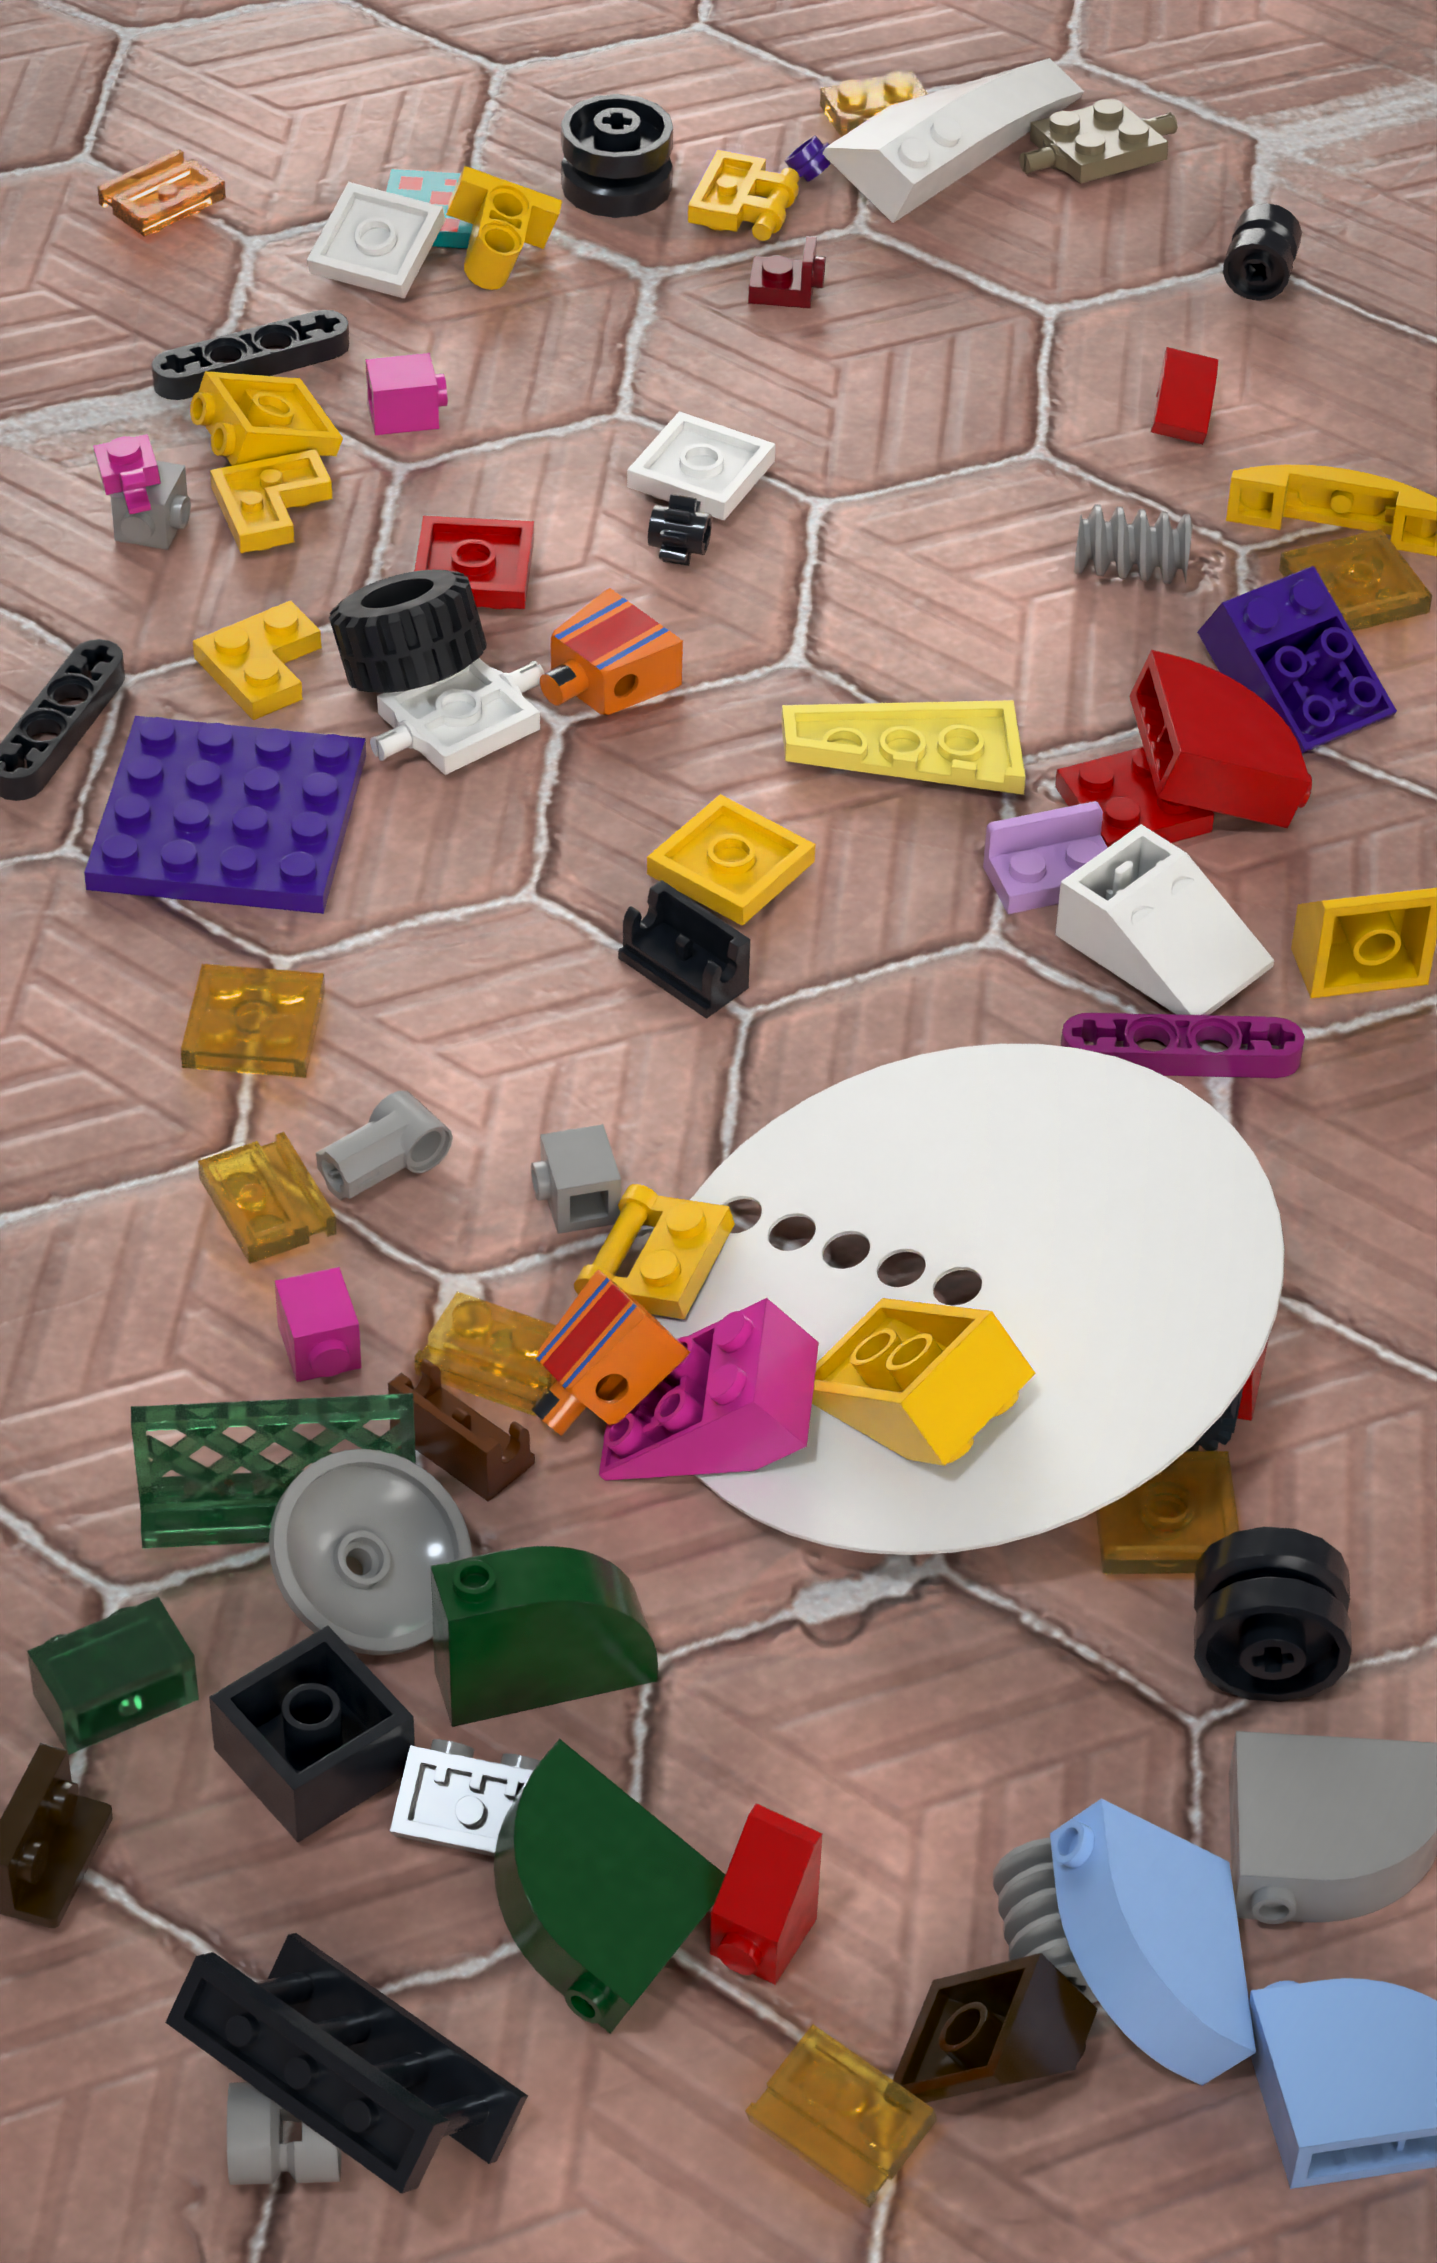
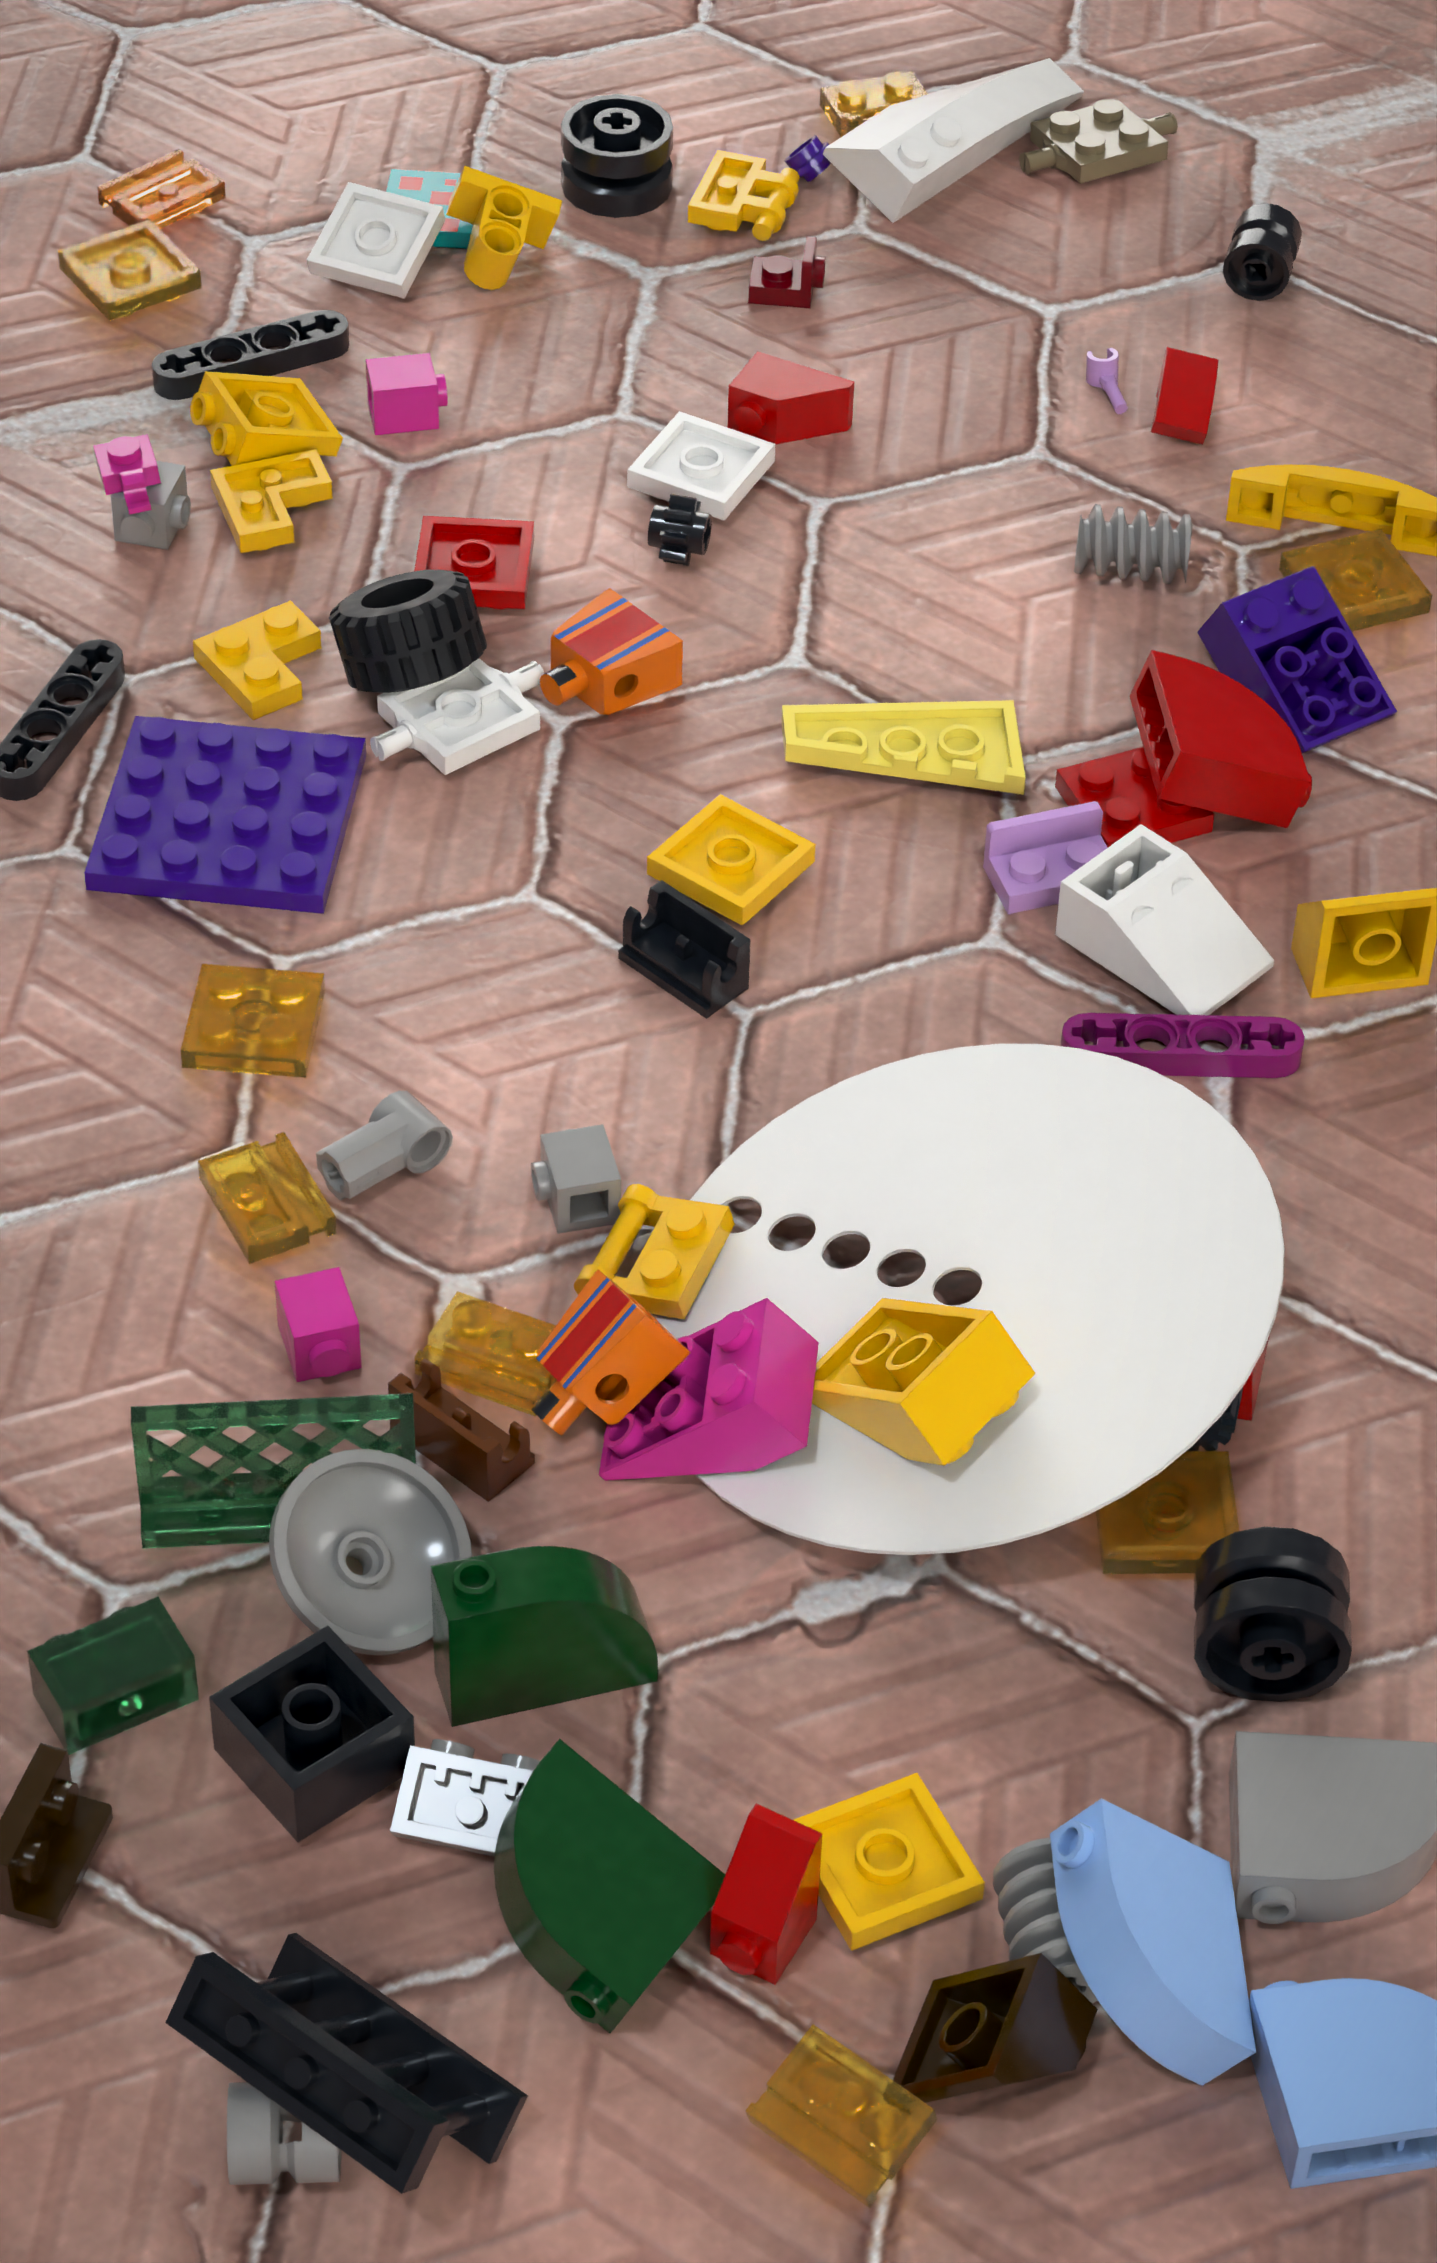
none -> clear yellow plate [58,219,202,321]
none -> red slope [727,351,854,445]
none -> yellow plate [793,1773,985,1951]
none -> lavender hand [1086,348,1128,414]

